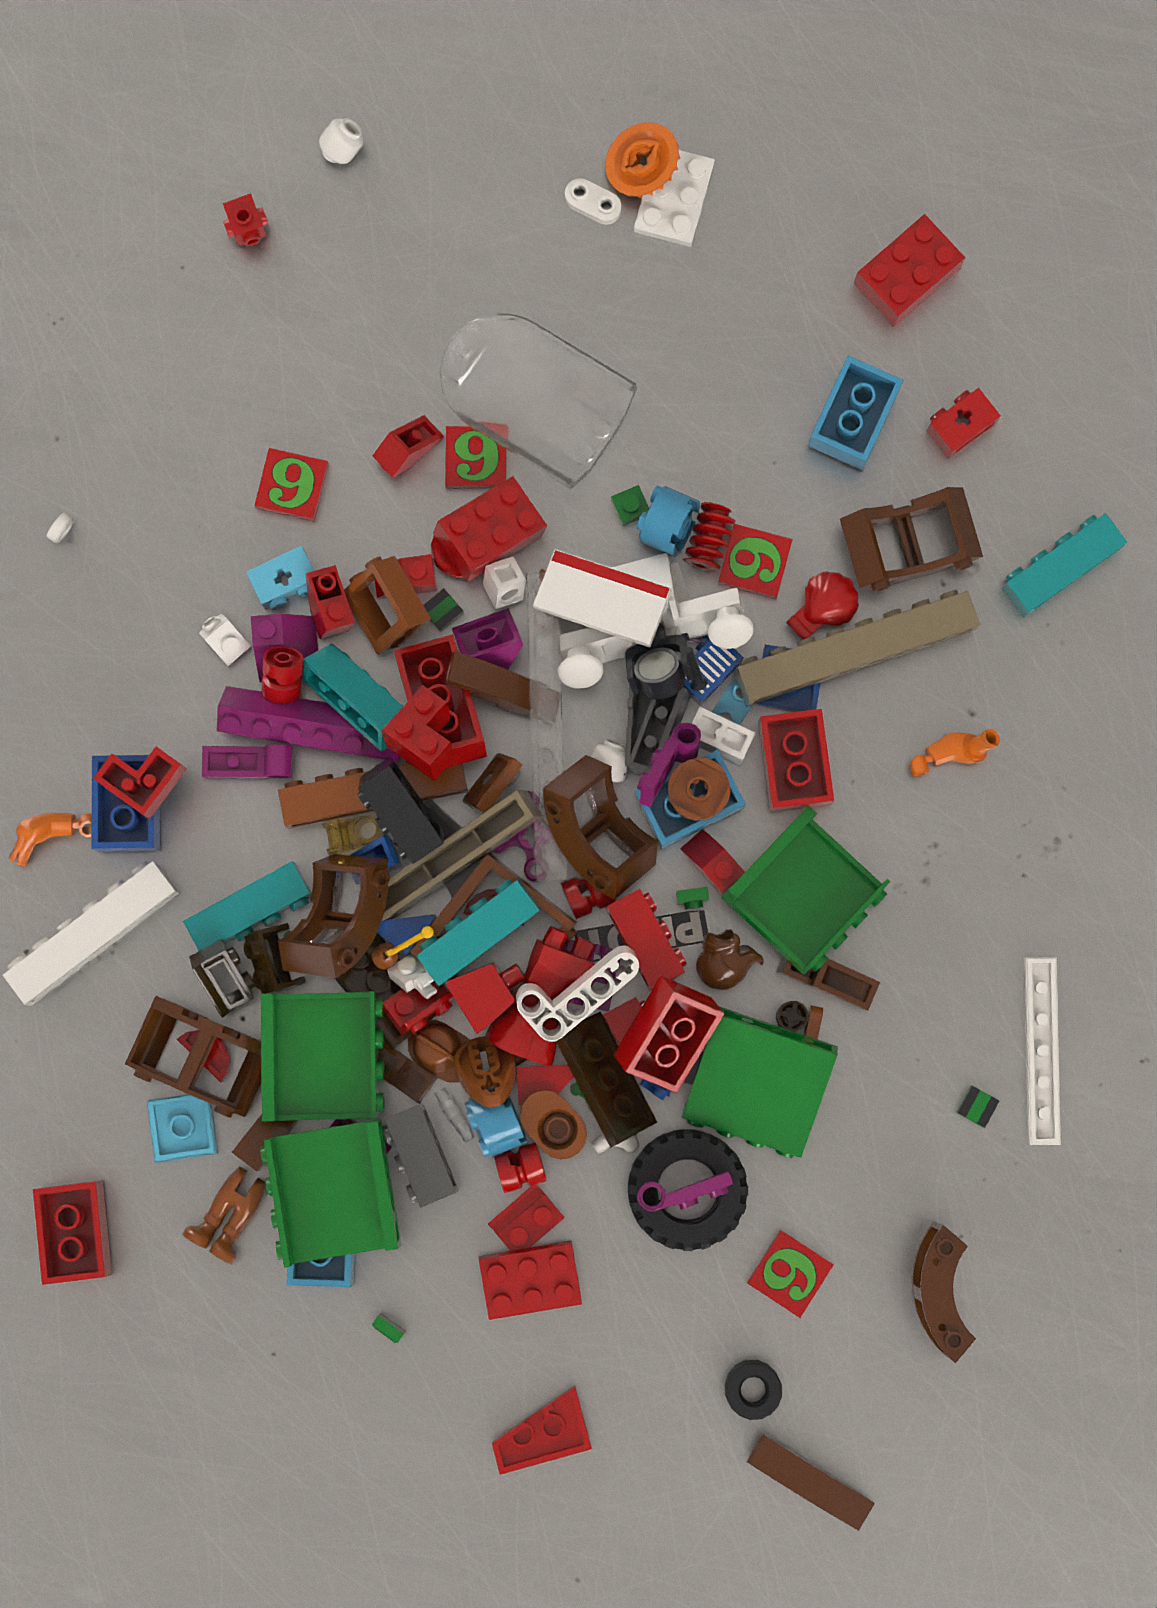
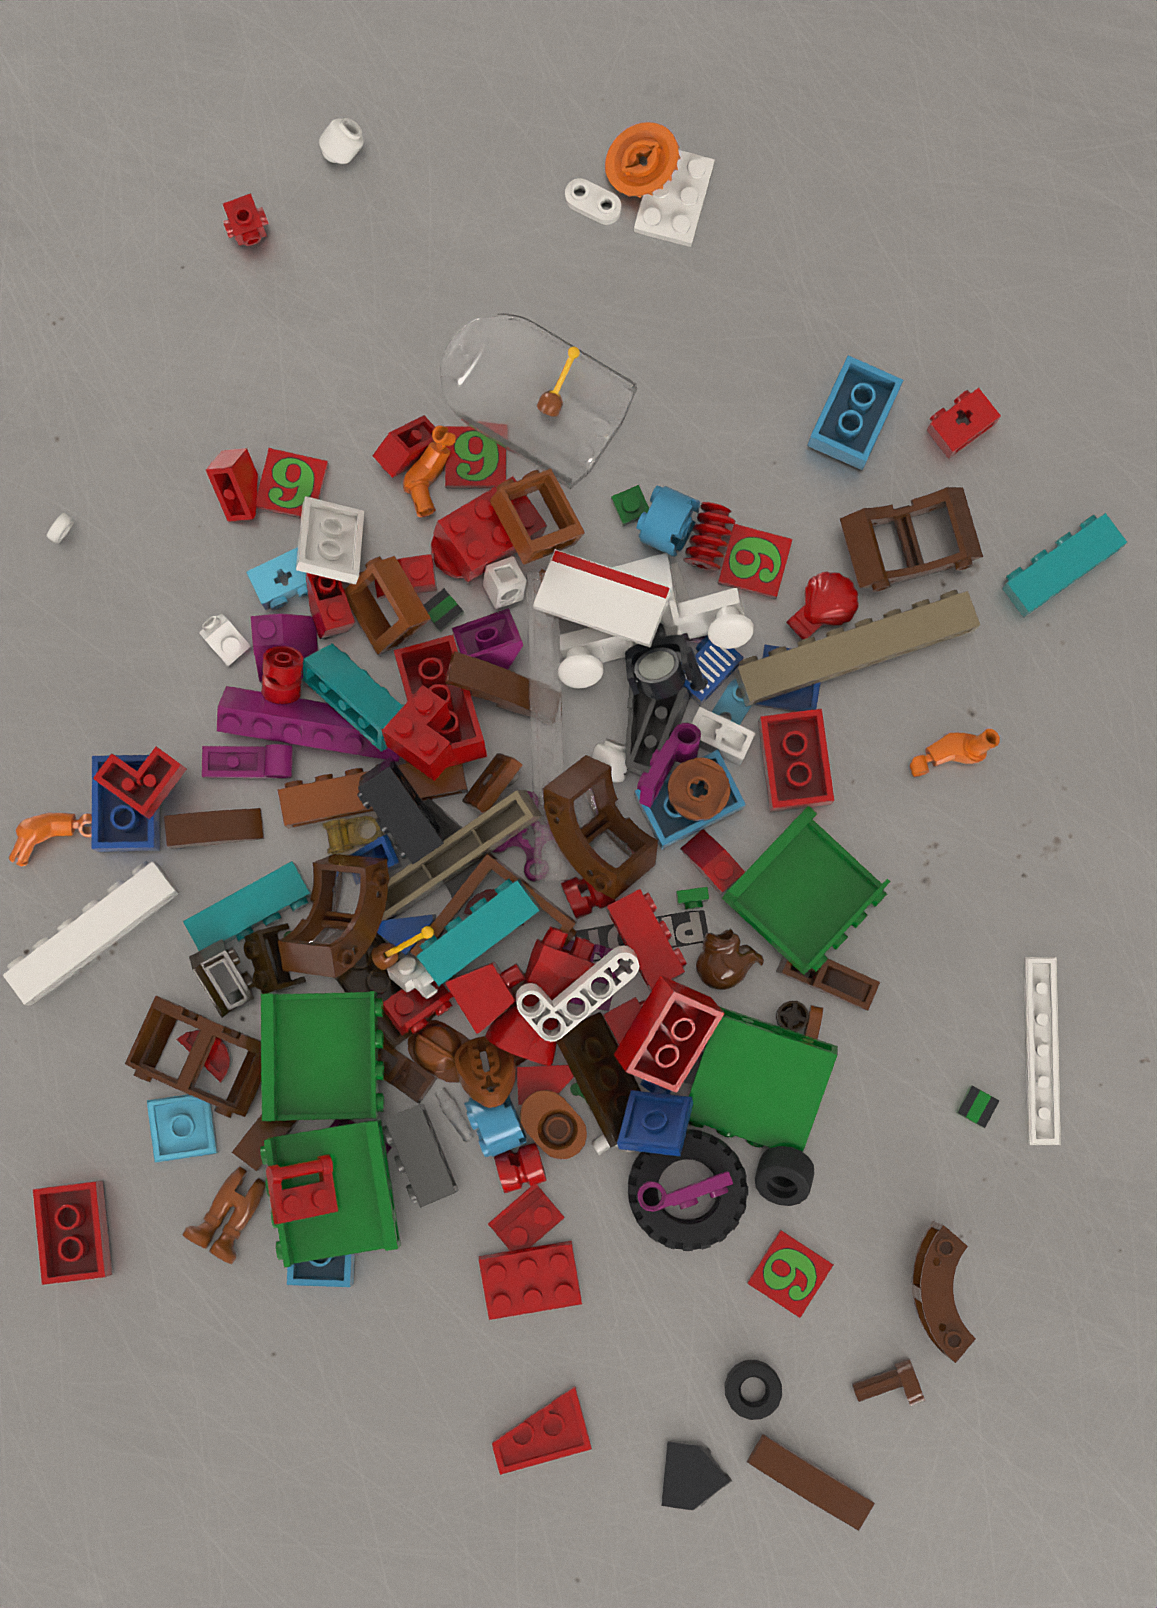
green tile [372,1313,406,1343] -> none
red brick [854,214,966,327] -> none
none -> reddish brown slope [164,808,264,849]
none -> red slope [205,448,258,521]
none -> red plate [266,1154,338,1224]
none -> white plate [296,496,364,584]
none -> orange arm [403,425,456,517]
none -> dark orange window [490,469,585,565]
none -> hinge [536,346,580,417]
none -> blue tile [617,1090,693,1156]
none -> black slope [661,1440,732,1510]
none -> black tyre [755,1146,815,1206]
none -> reddish brown piece [852,1358,925,1406]

